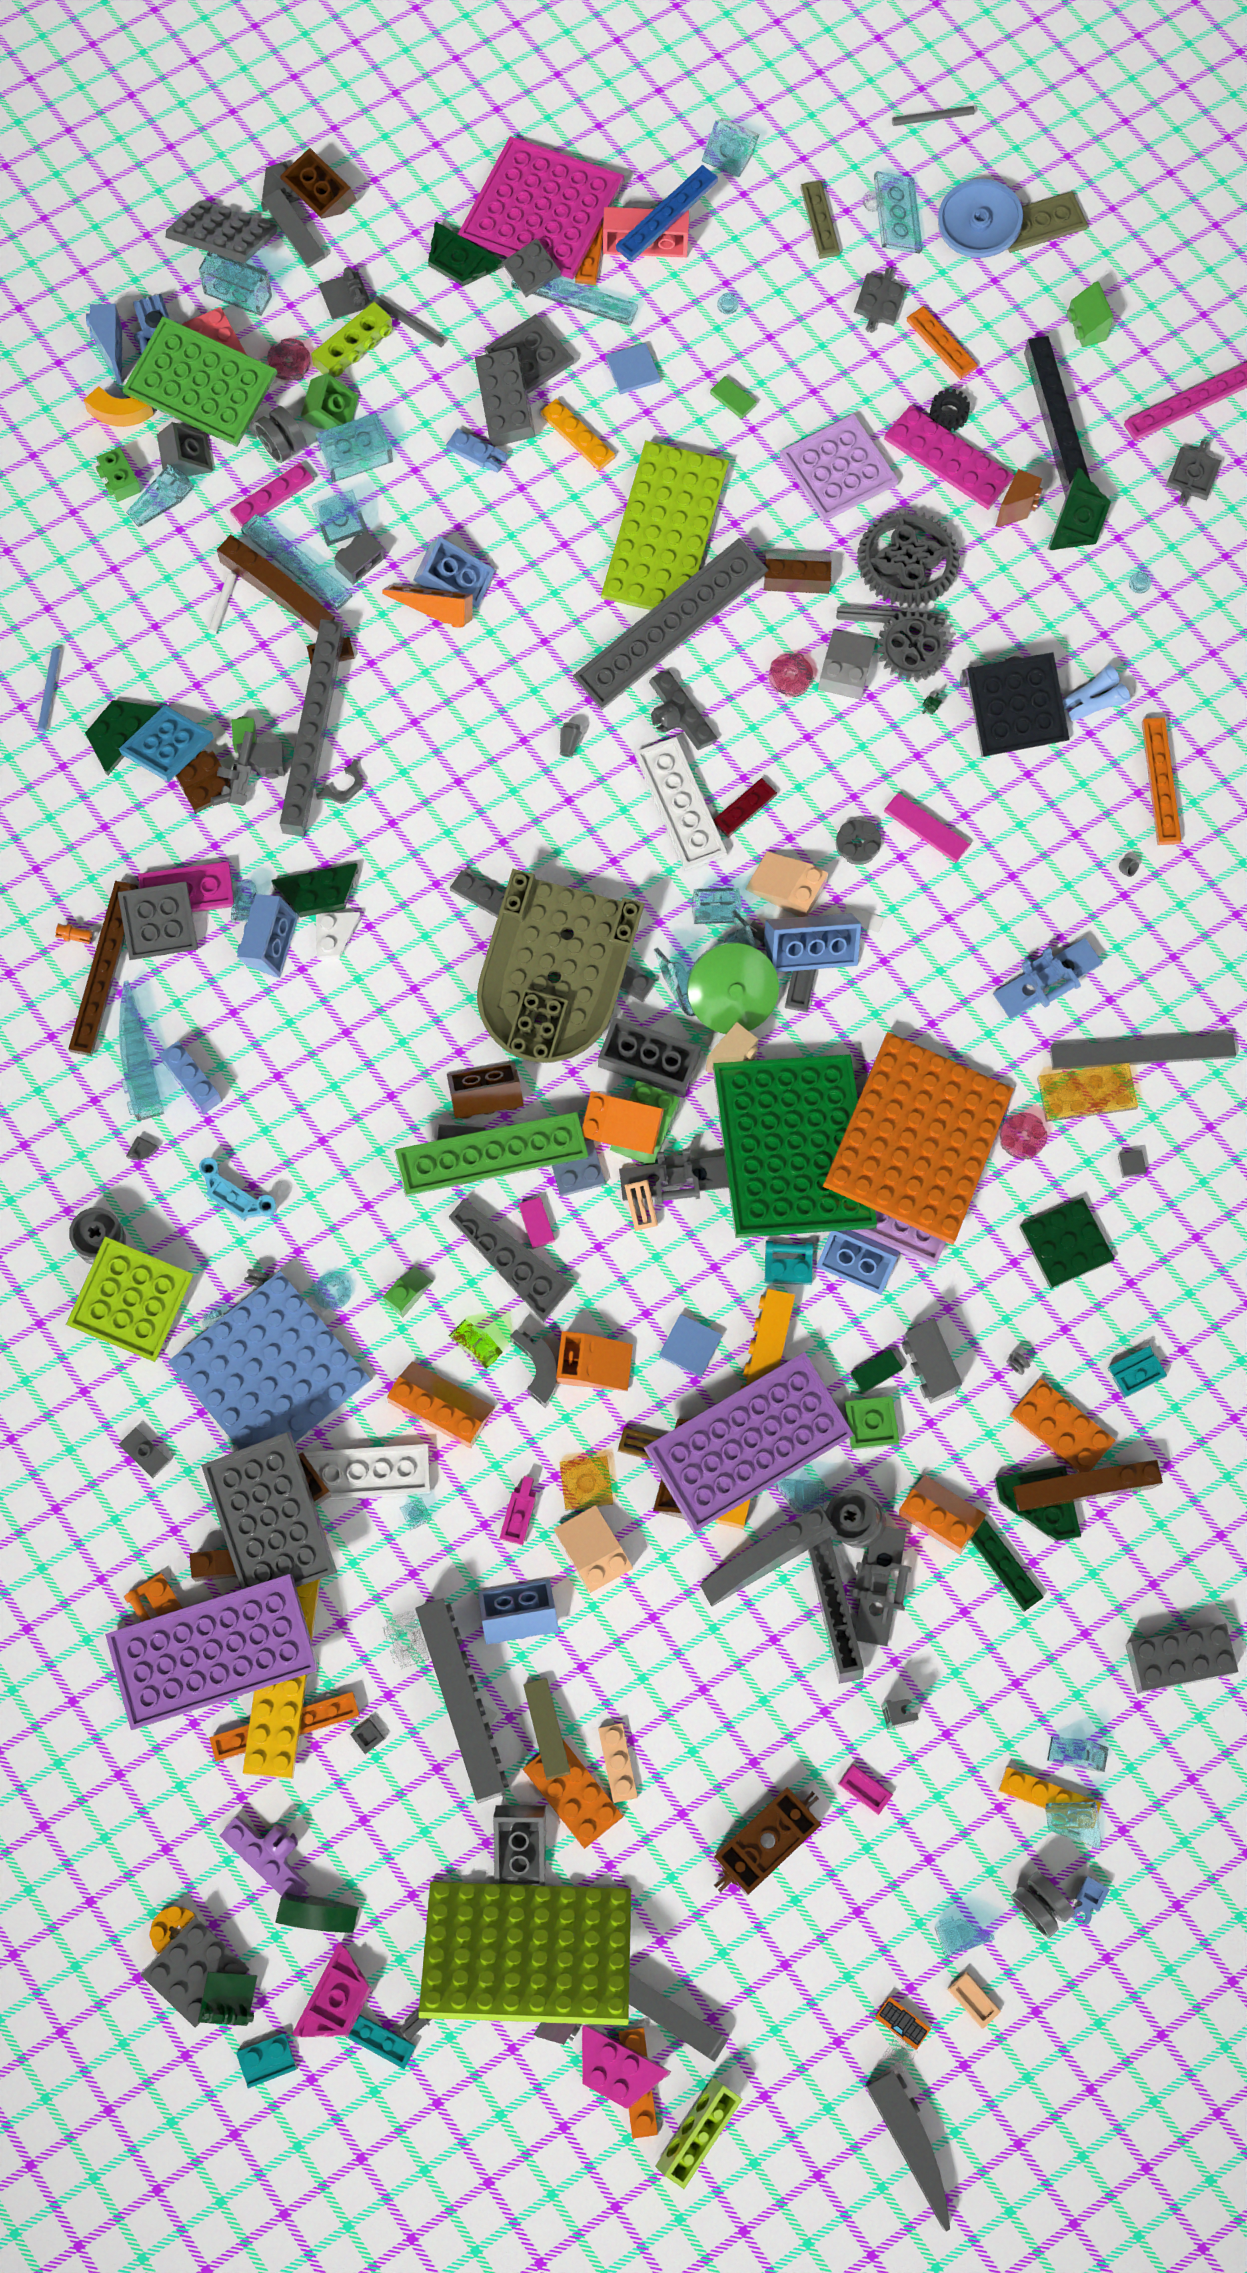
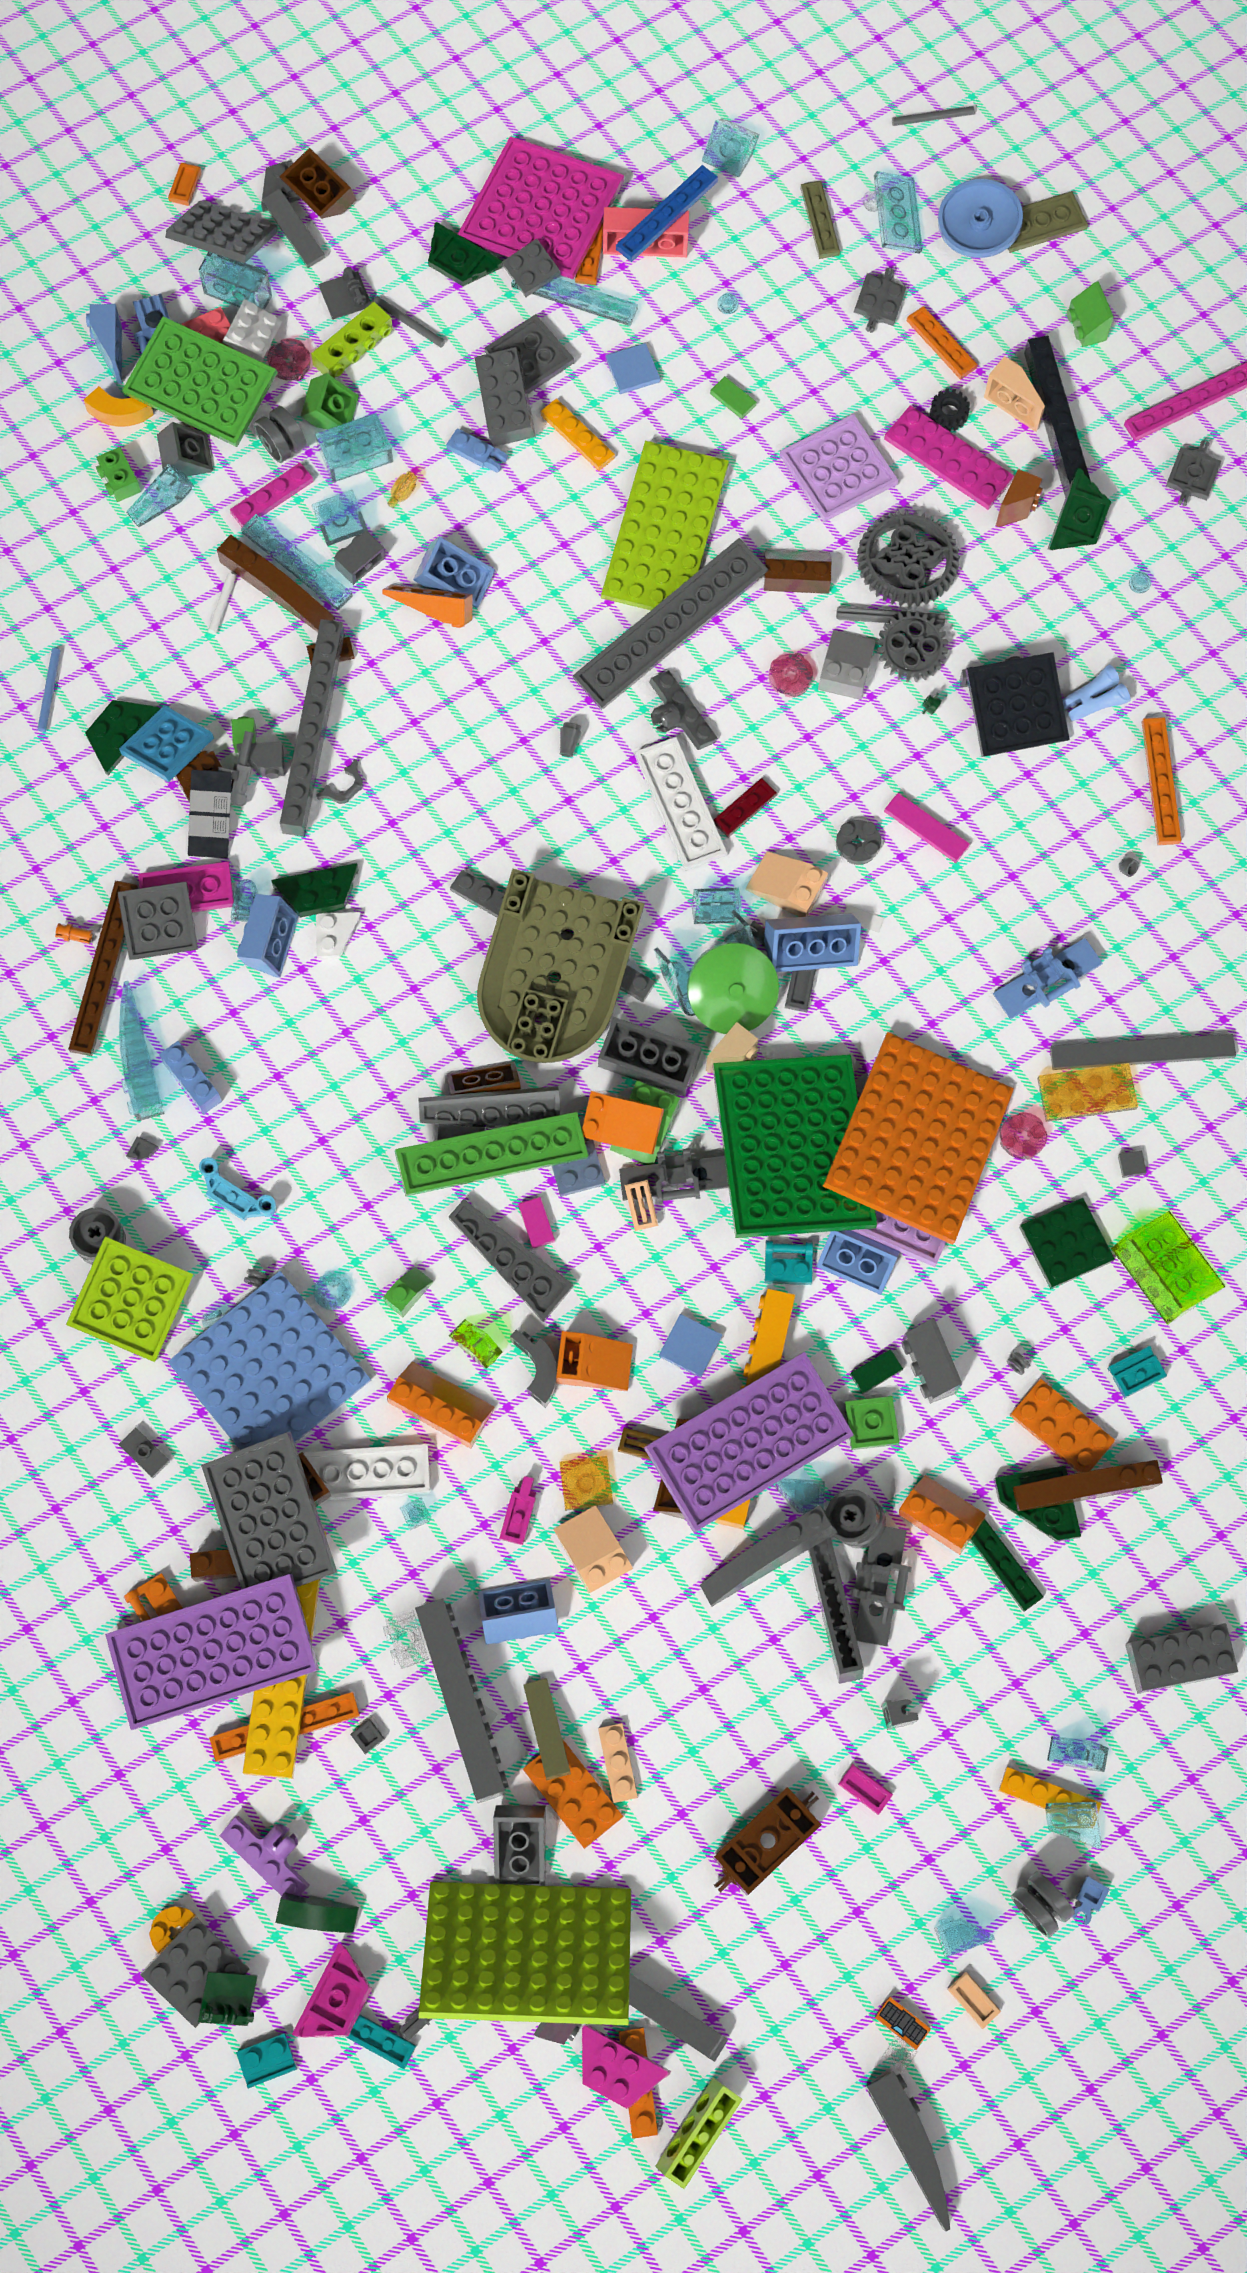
none -> orange tile [168,163,202,206]
none -> sticker [188,770,232,859]
none -> white plate [222,299,282,362]
none -> clear yellow plant [387,471,418,508]
none -> dark grey wing [418,1086,560,1128]
none -> light nougat slope [984,356,1045,432]
none -> clear neon green slope [1111,1211,1226,1325]

